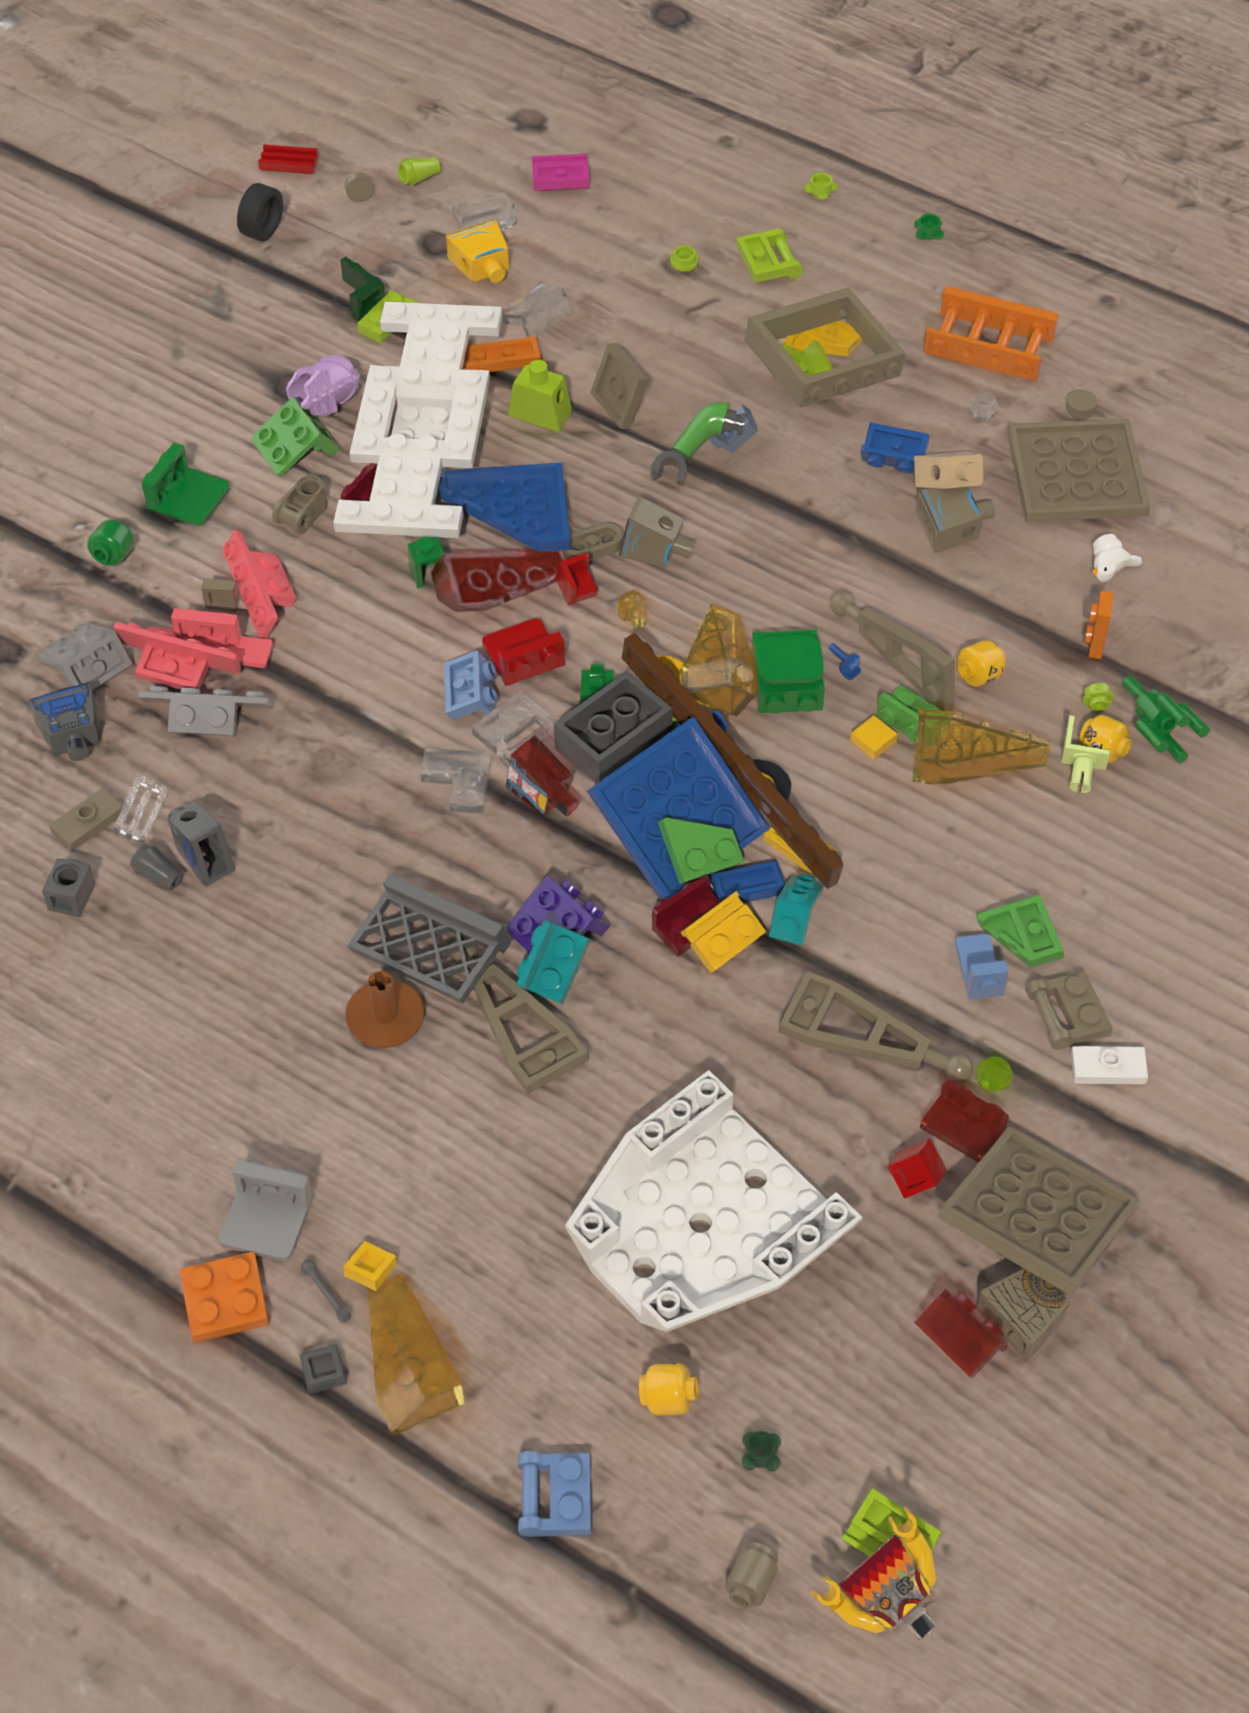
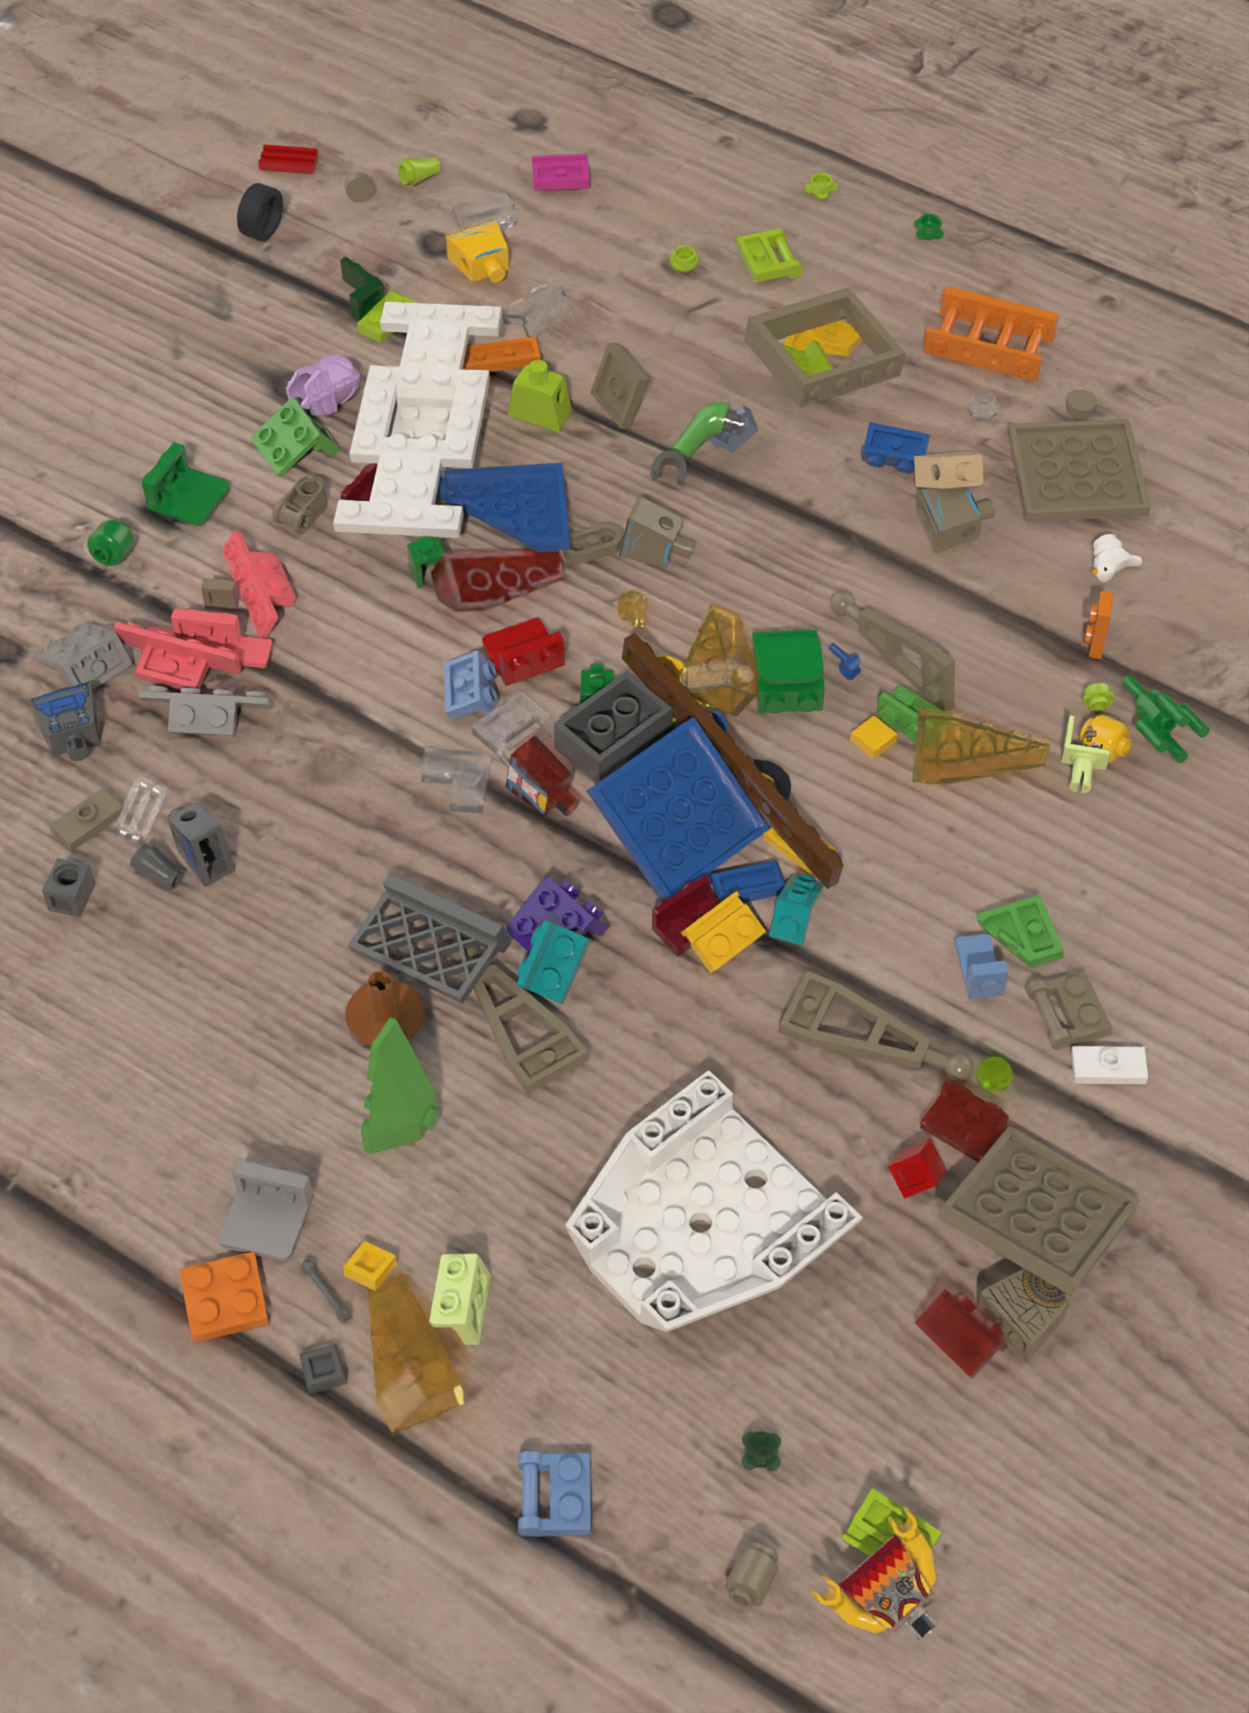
red panel [555,553,598,605] -> none
yellow head [639,1363,699,1416] -> none
bright green wing [658,818,744,884] -> none
yellow head [957,640,1006,687] -> none
none -> bright green wedge [361,1017,440,1154]
none -> yellowish green bracket [429,1254,491,1345]

